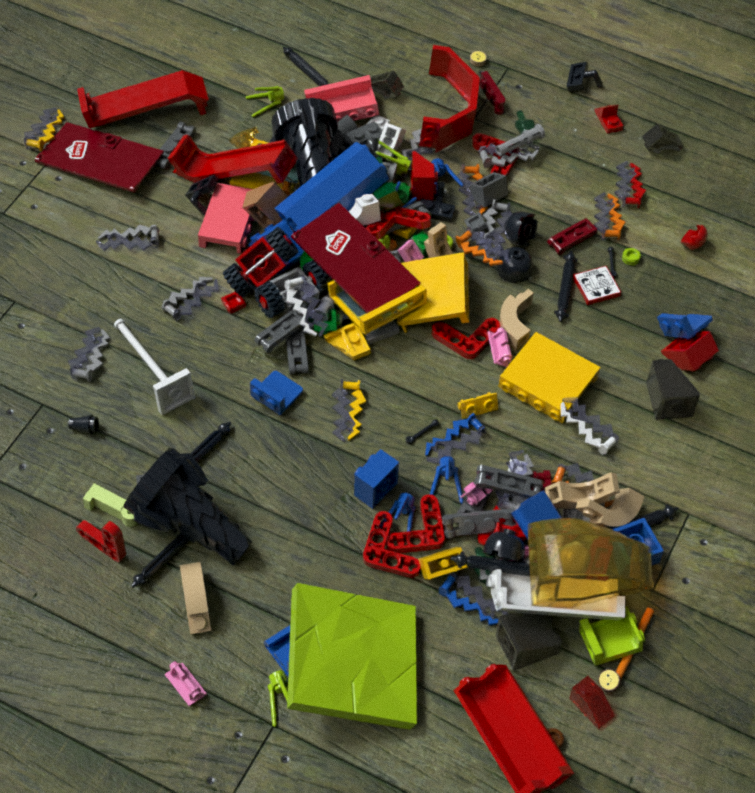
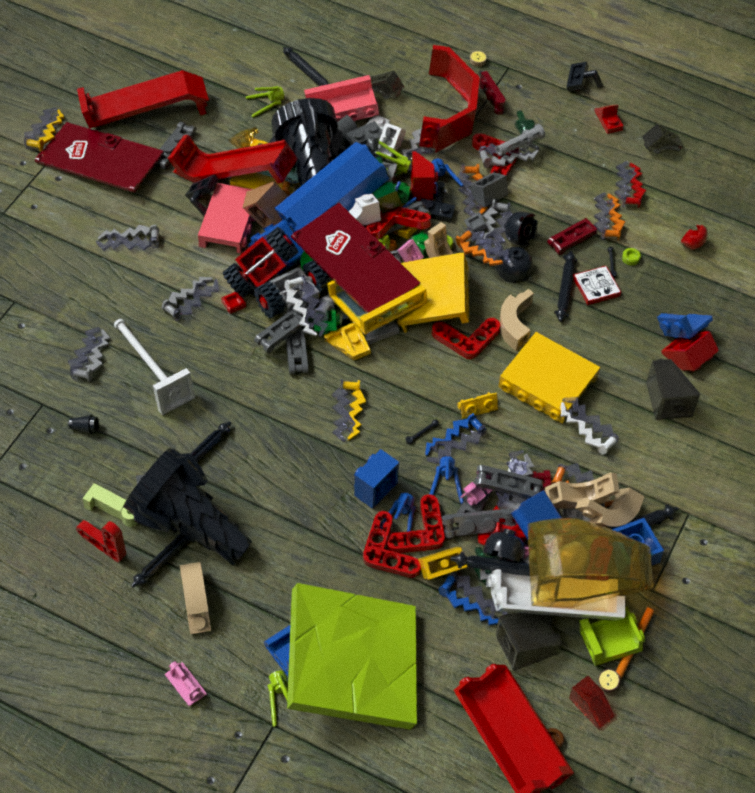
blue bracket [250,371,303,415] -> none
bright pink hinge [488,328,512,368] -> none

